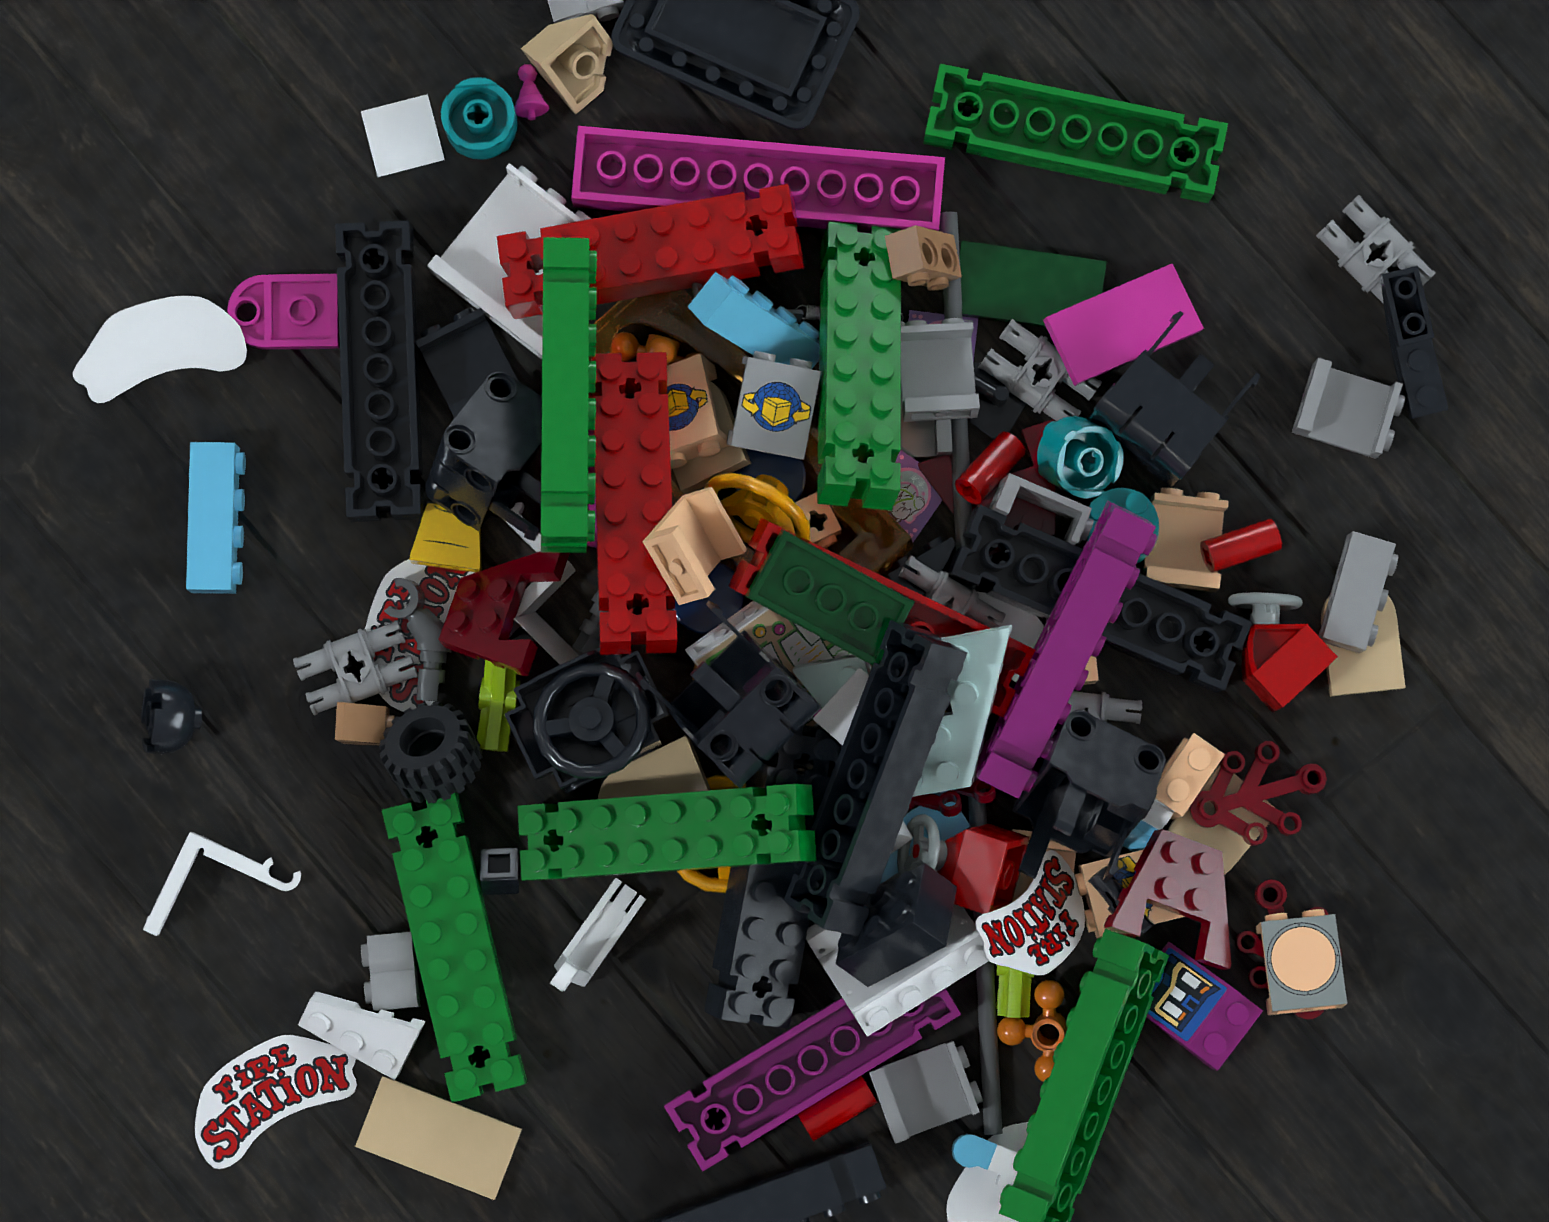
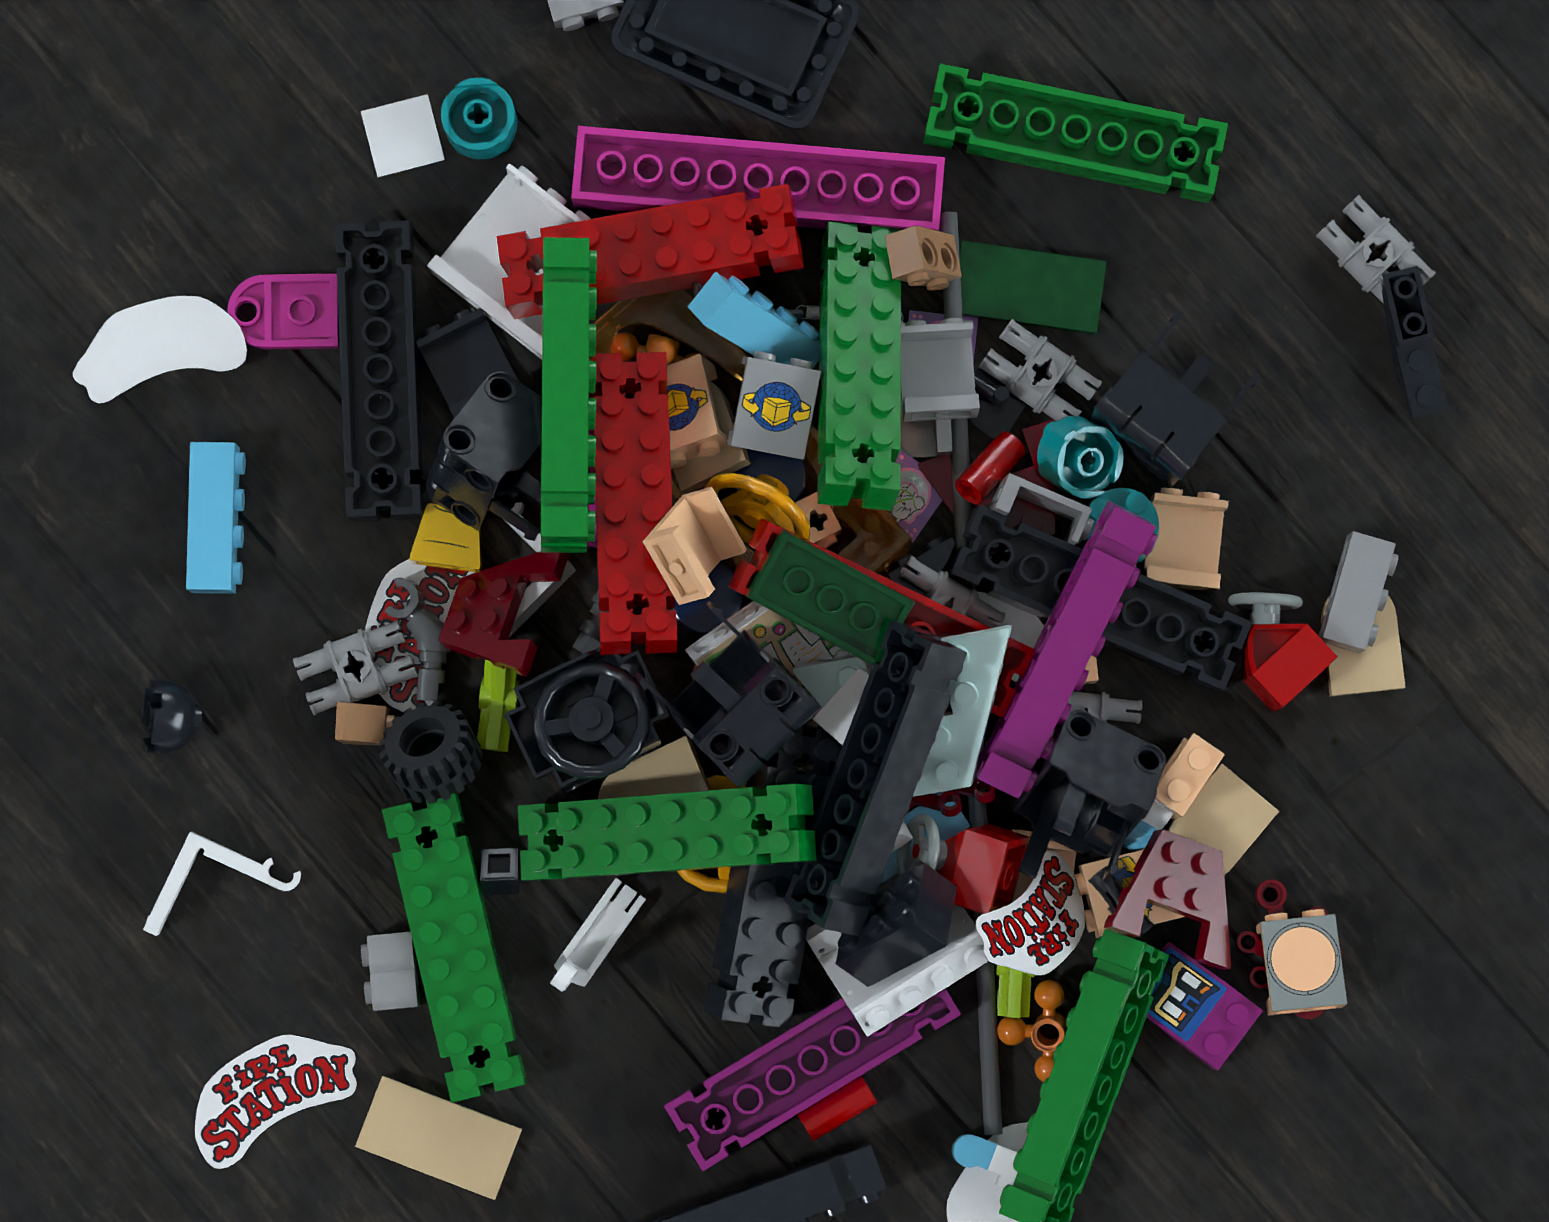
white wing [298,992,425,1080] -> none
dark pink piece [514,64,549,120] -> none
white sticker [514,612,579,665] -> none
tan slope [521,14,613,114] -> none
light grey panel [868,1040,983,1144] -> none
dark pink tile [1043,264,1204,386] -> none
dark red plant [1189,741,1327,846] -> none
red piece [1200,519,1282,573] -> none
light grey panel [1292,358,1405,459] -> none

